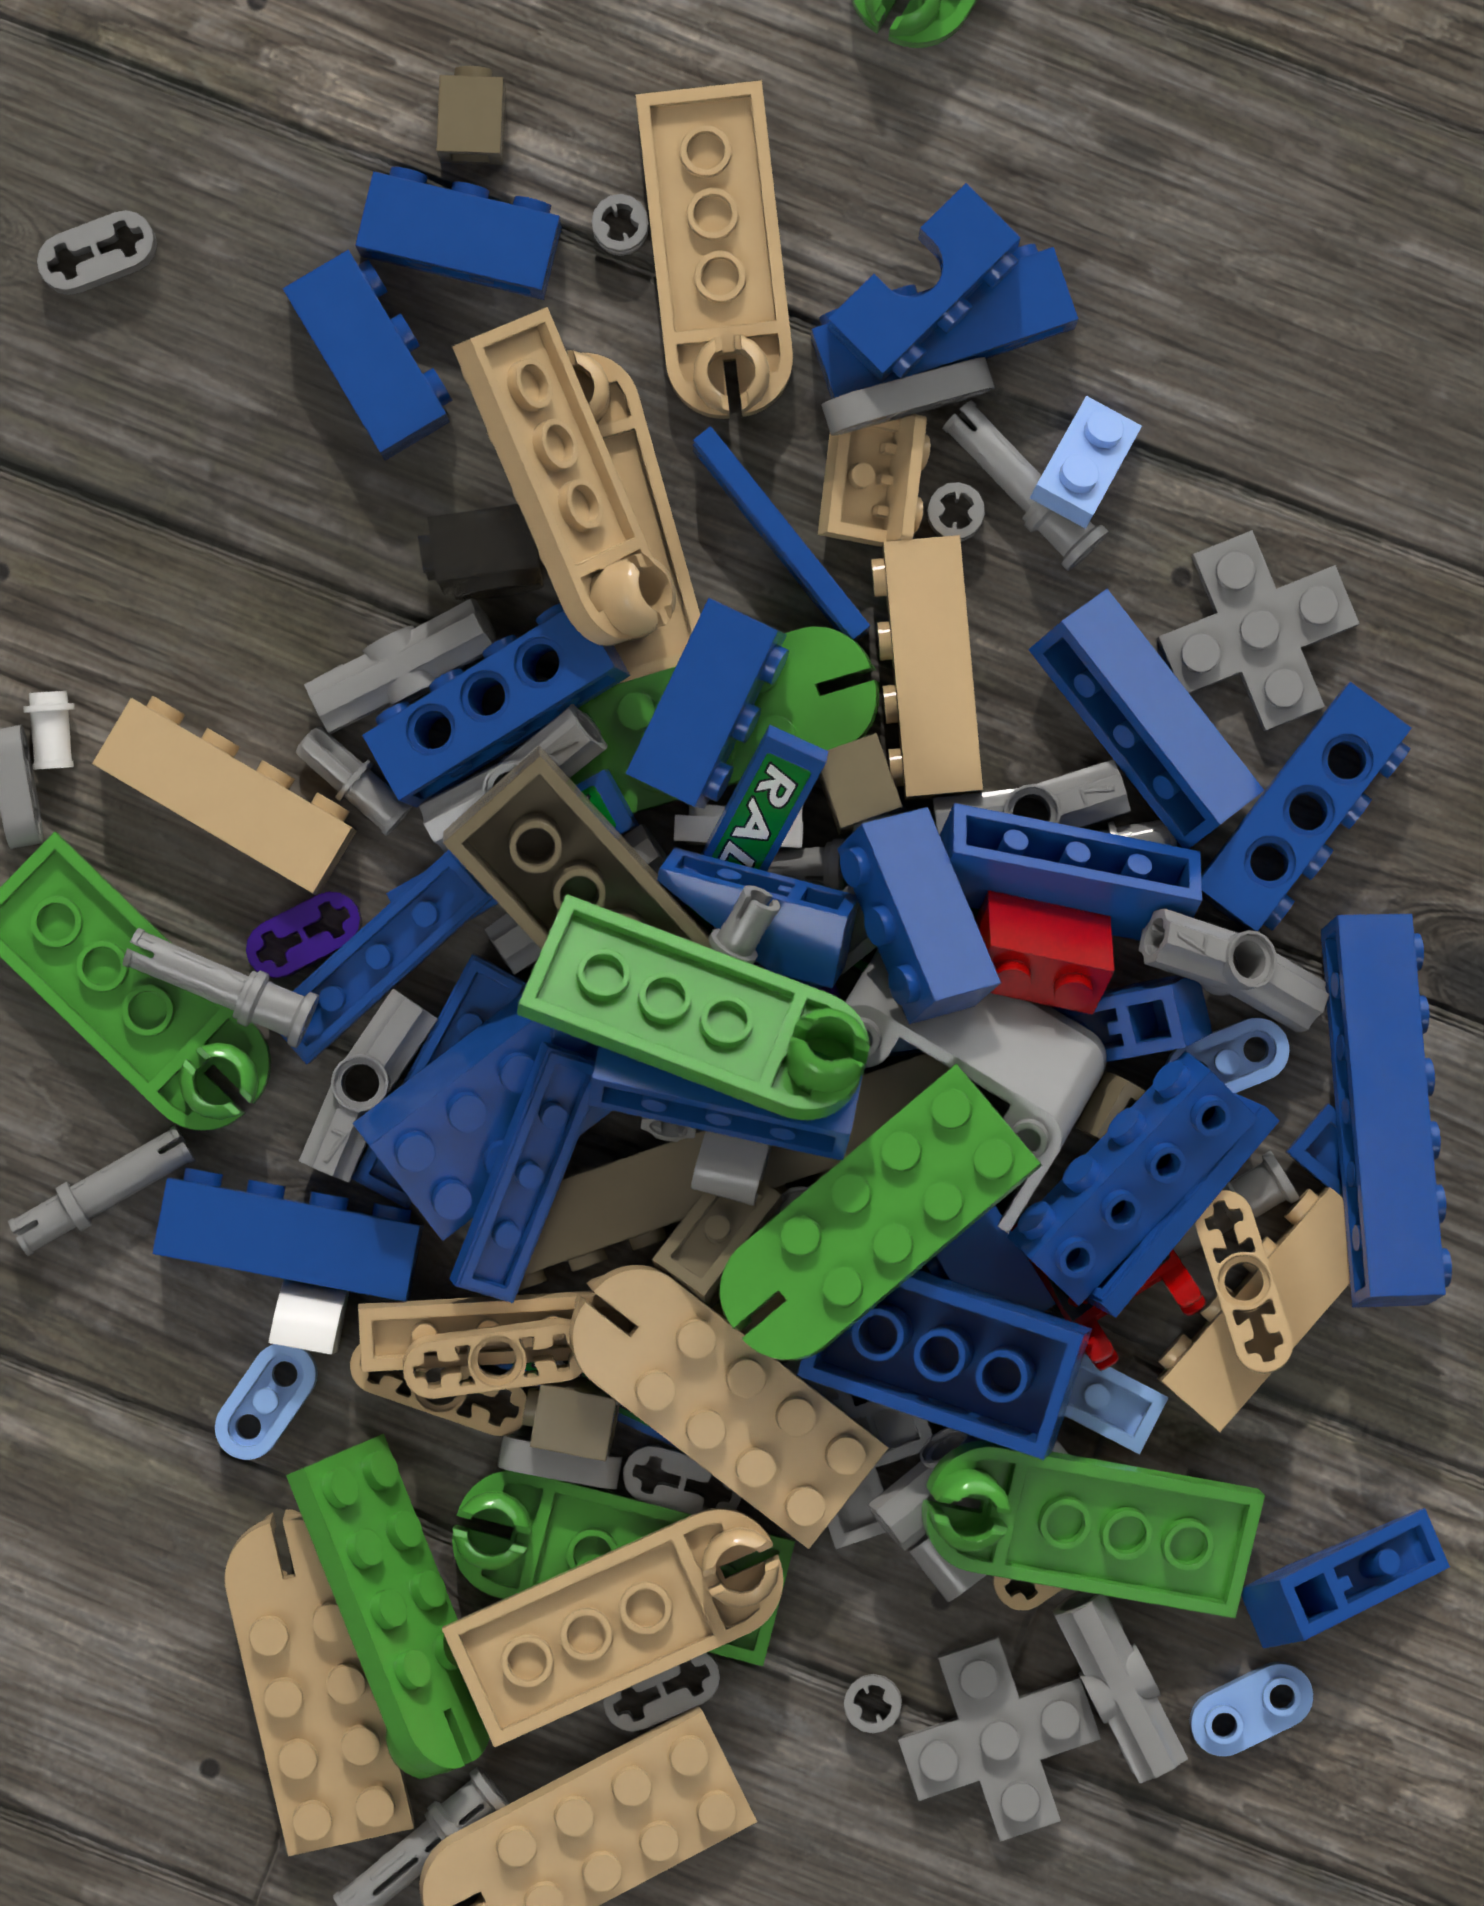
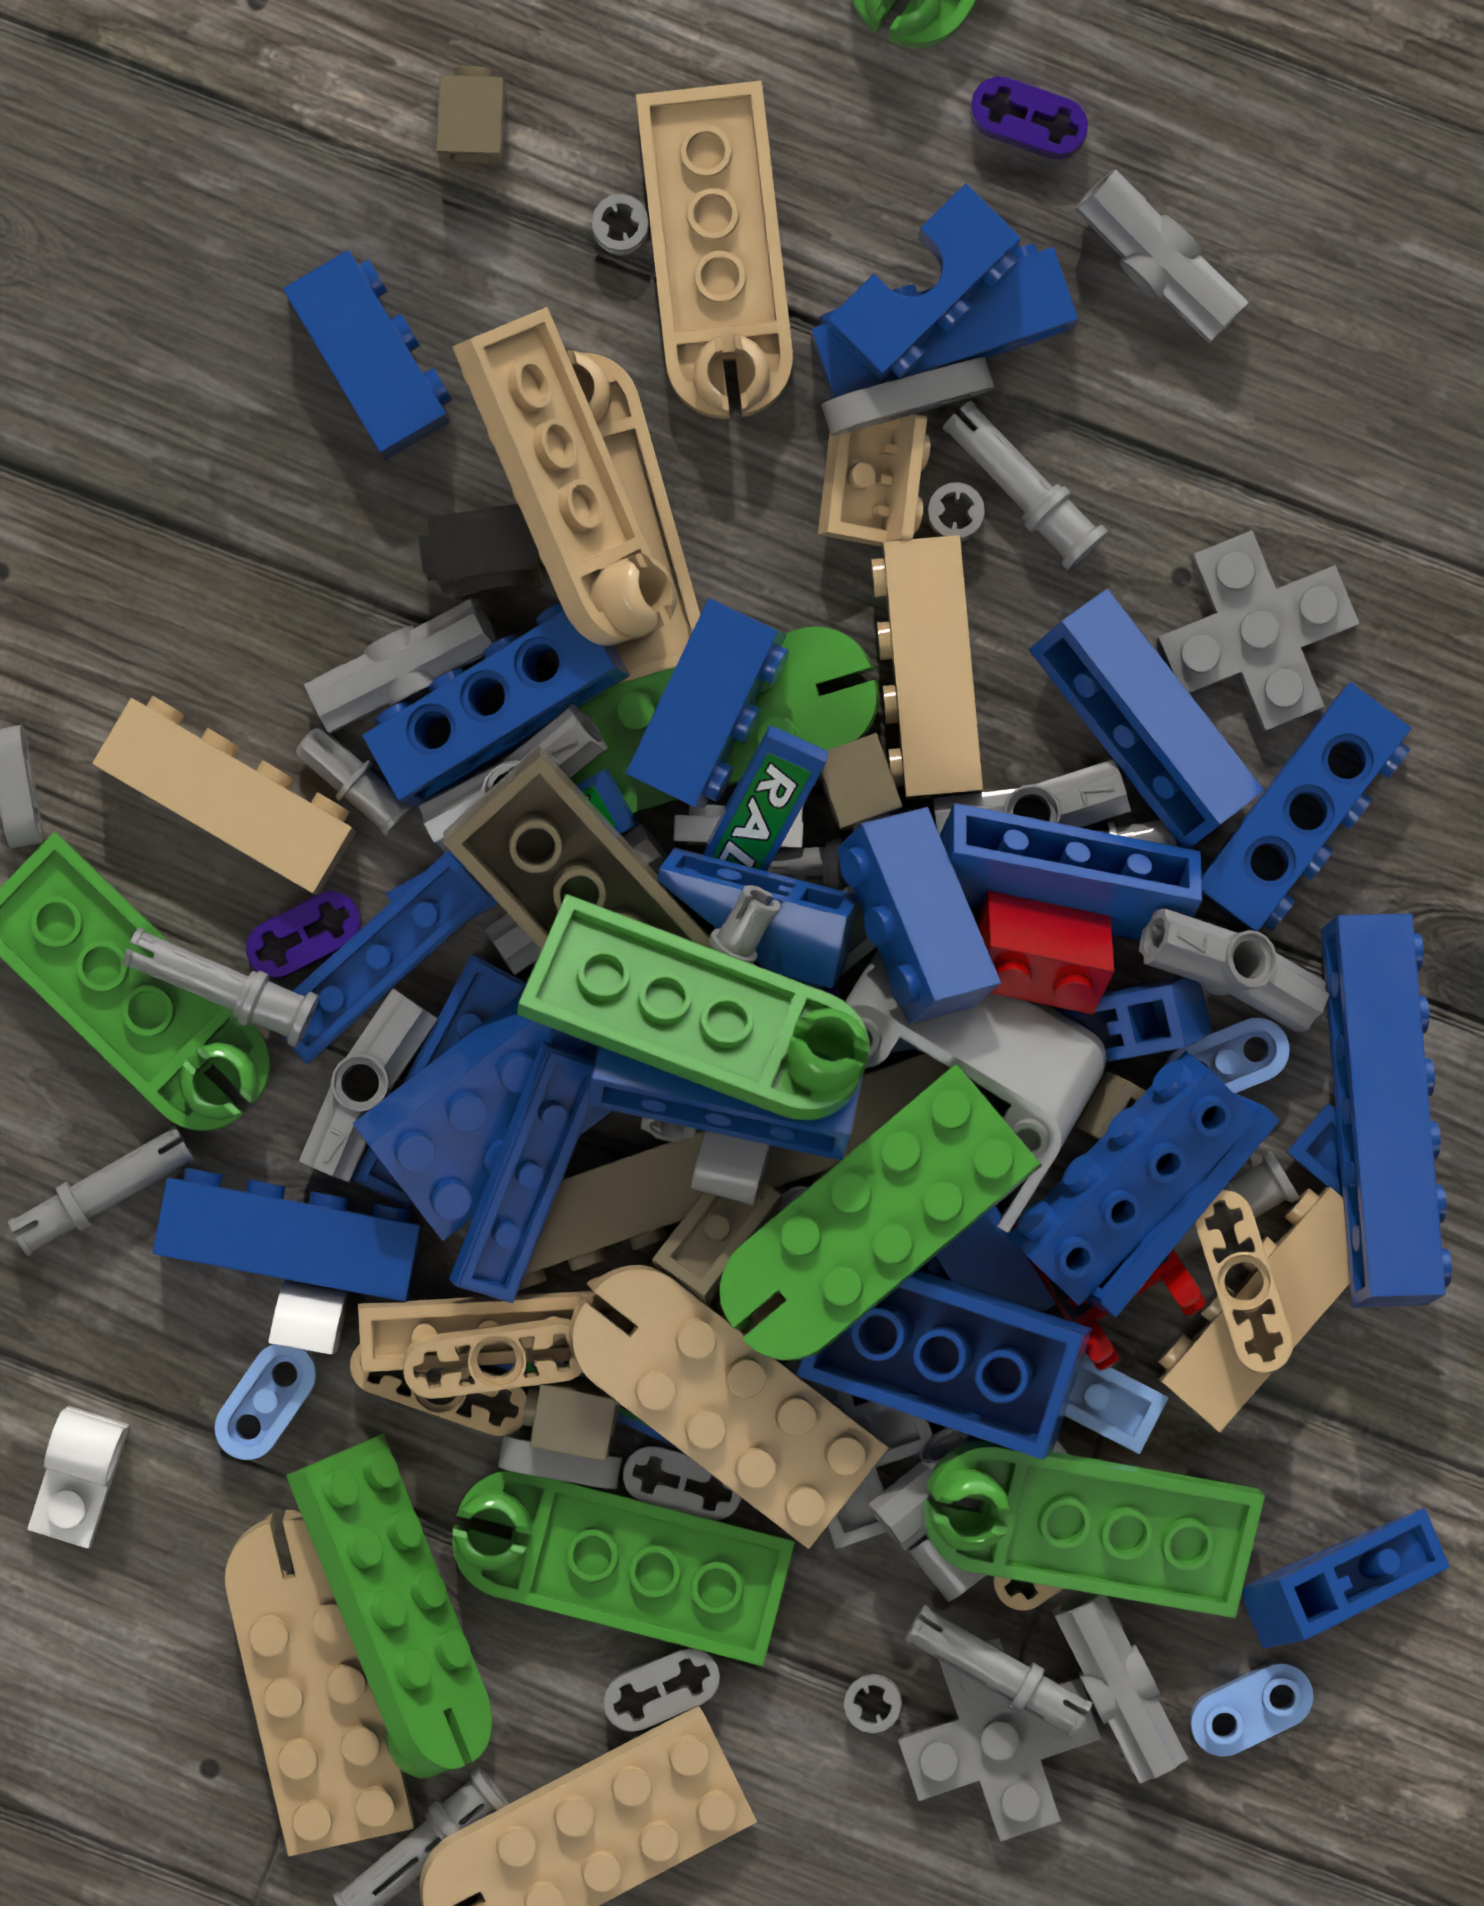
white pin [23,691,75,770] -> none
light grey beam [37,210,157,295] -> none
blue brick [355,167,562,300] -> none
tan plate [442,1508,783,1748] -> none
blue tile [693,426,870,642] -> none
light blue plate [1030,396,1142,529] -> none
none -> white plate [27,1406,130,1549]
none -> light grey pin [904,1604,1092,1739]
none -> dark purple beam [970,76,1088,160]
none -> light grey piece [1074,169,1249,344]

